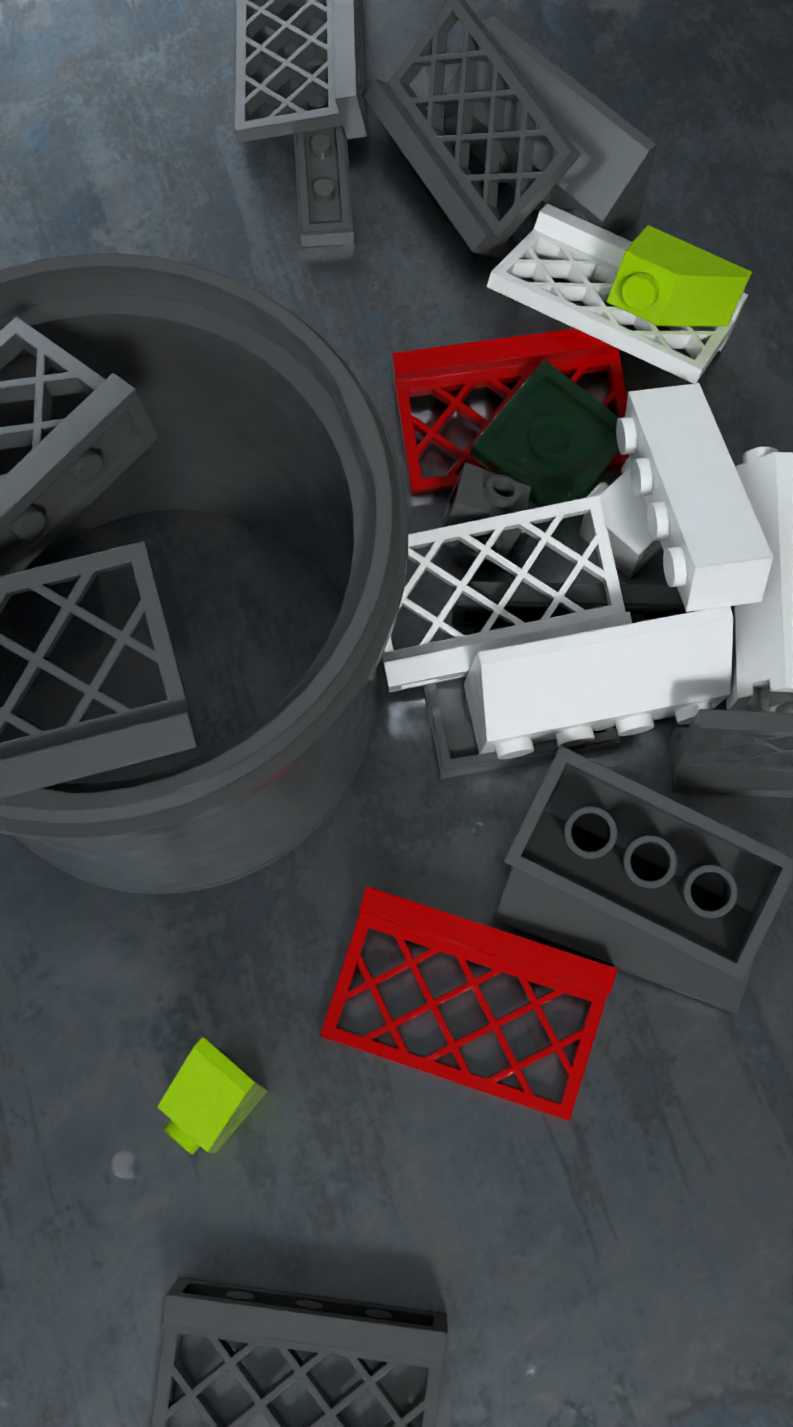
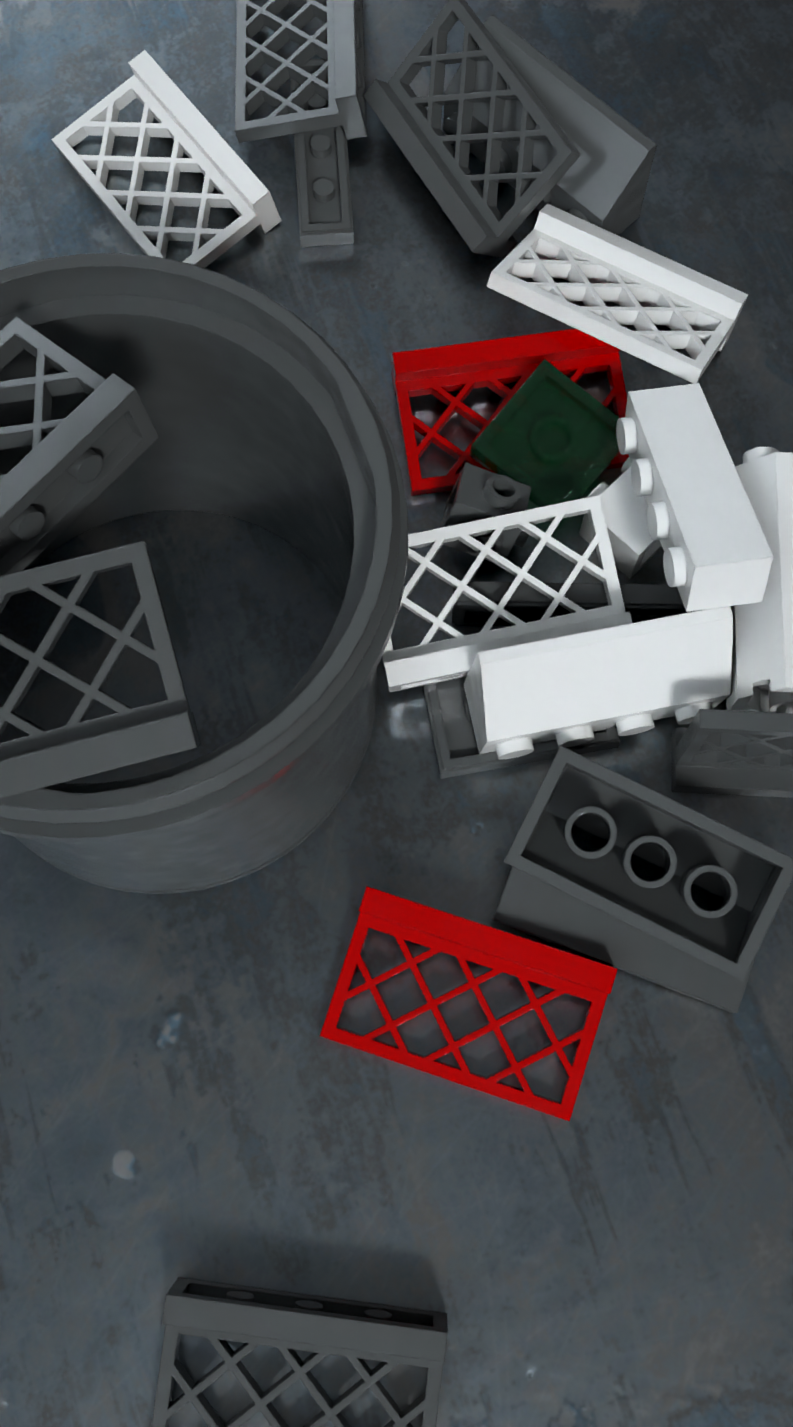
lime slope [157,1037,268,1155] -> none
lime slope [606,225,753,326] -> none
none -> white fence [51,50,282,268]

